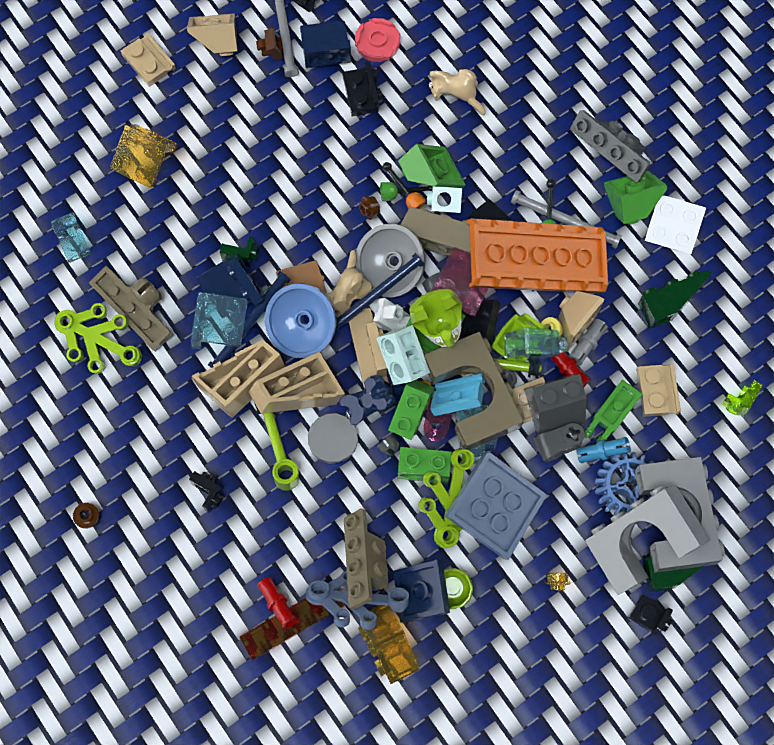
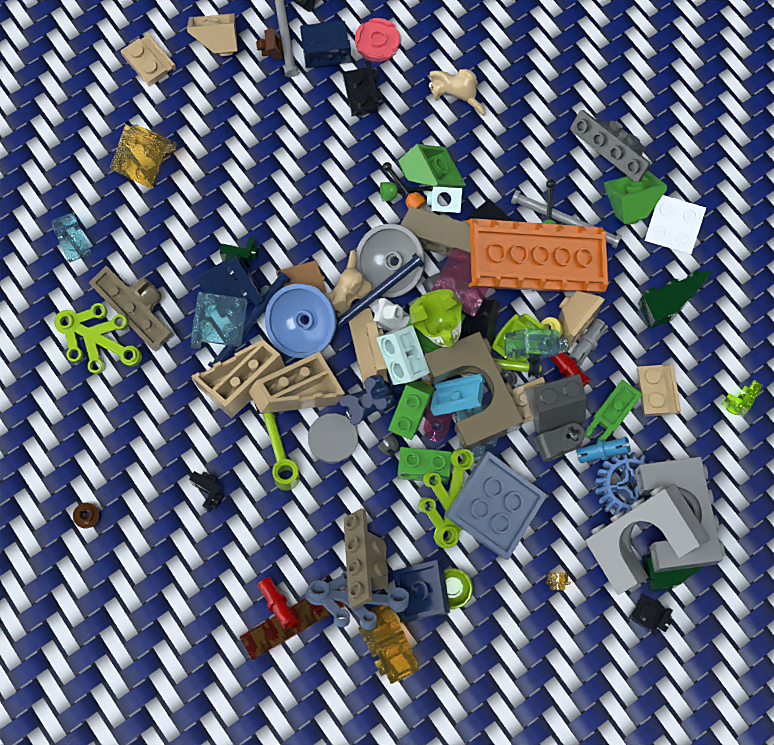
reddish brown plate [359,196,380,220] -> none

